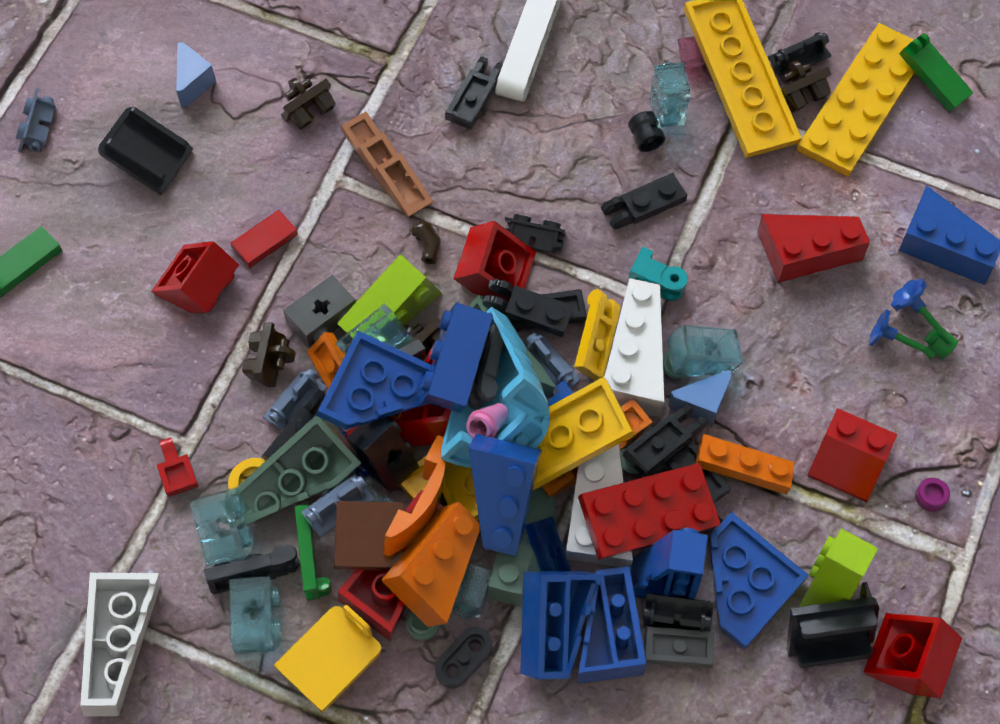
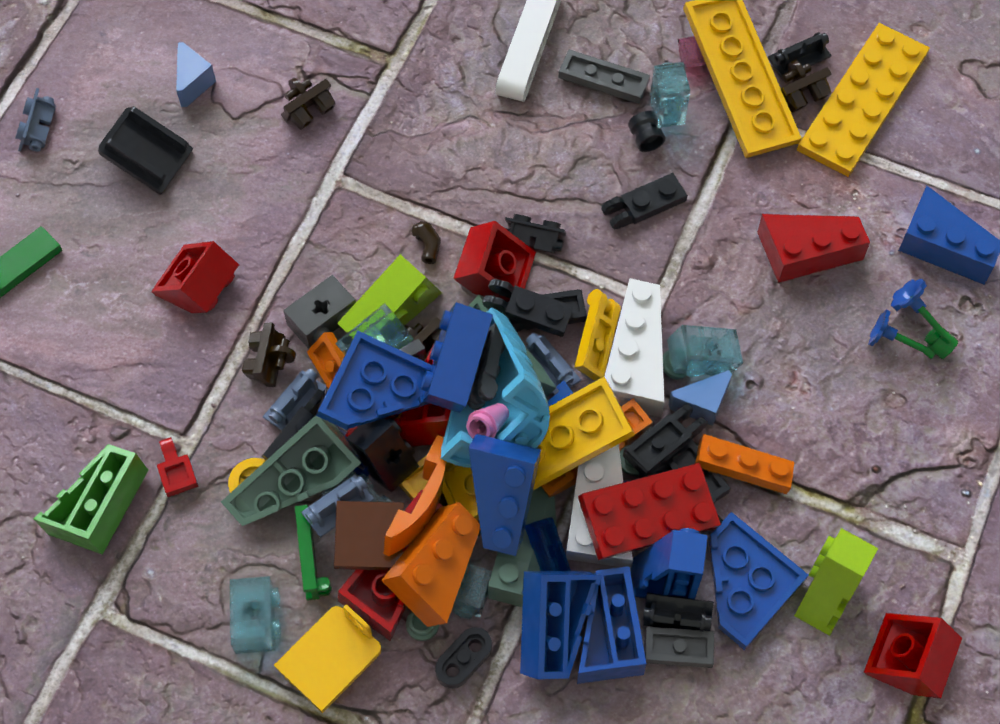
white wedge [80,573,160,717] -> none
clear light blue brick [189,488,254,566] -> none
black hinge [204,544,300,595] -> none
red tile [230,210,298,268] -> none
nougat slope [341,111,434,218] -> none
black hinge [445,56,503,130] -> none
teal leg [627,247,688,301] -> none
black piece [786,582,880,668] -> none
red slope [807,408,898,503] -> none
green hinge [899,33,974,112] -> none
magenta tile [915,478,950,512] -> none
none -> bright green wedge [33,444,149,555]
none -> dark grey plate [558,49,650,104]

